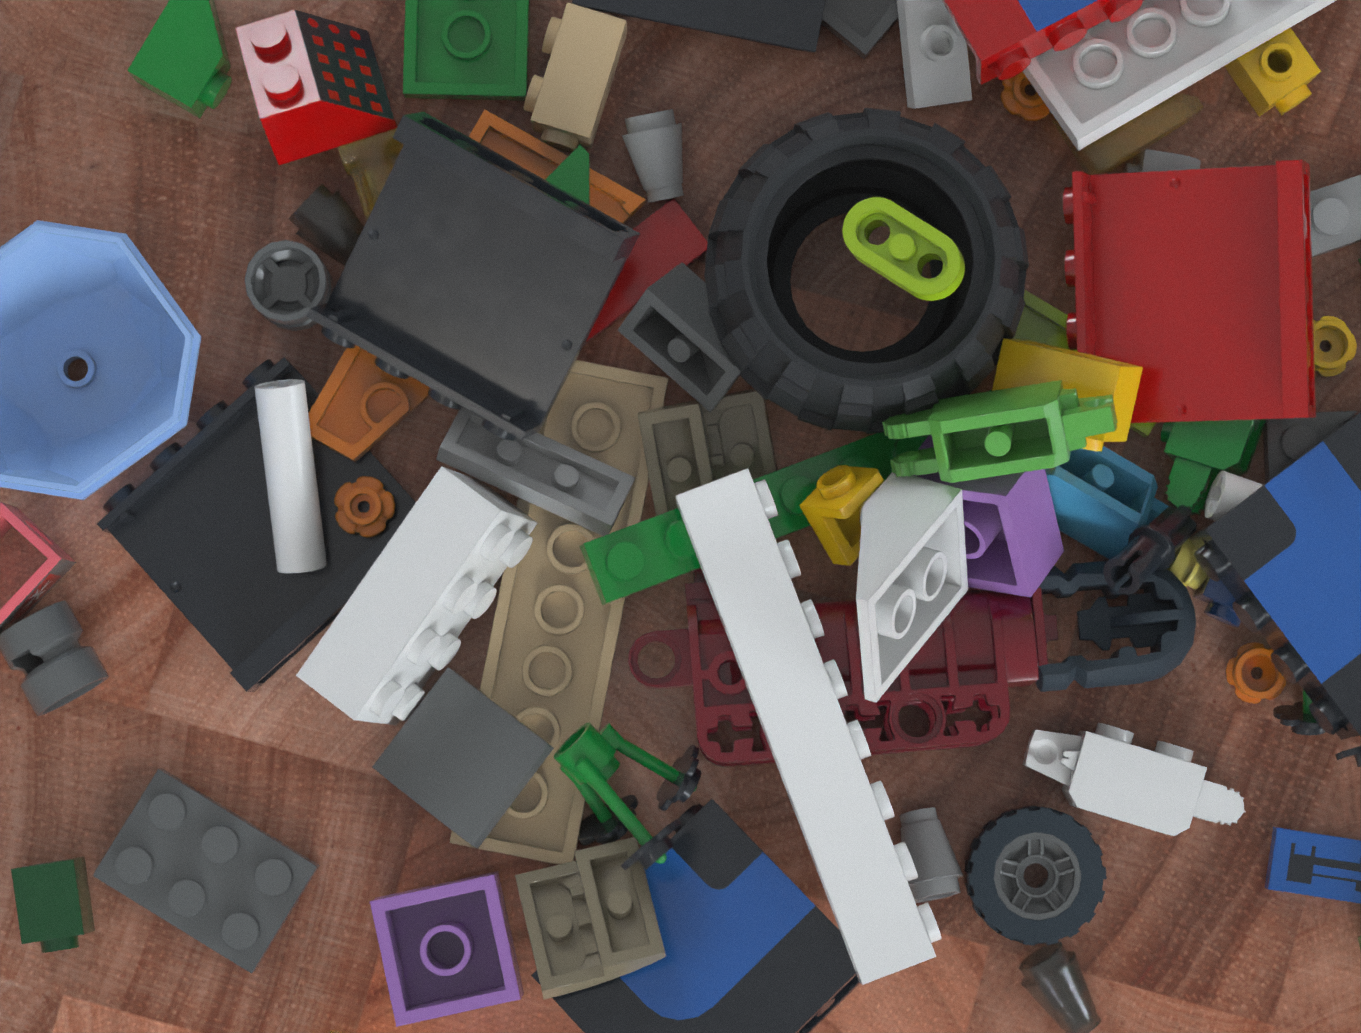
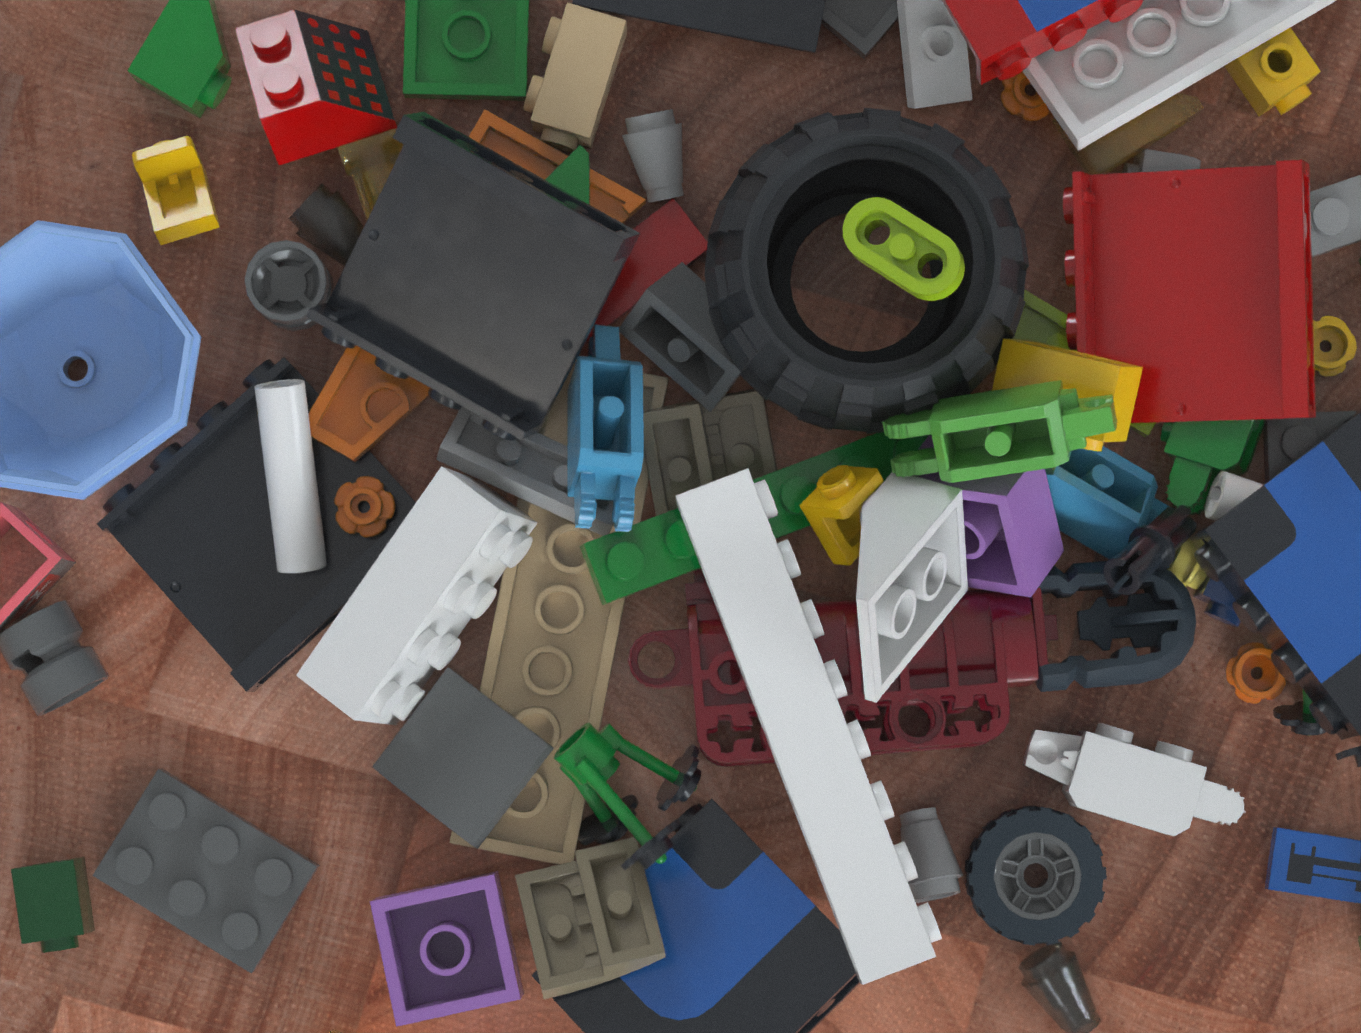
none -> yellow bracket [132,136,220,245]
none -> dark azure hinge [567,325,644,532]

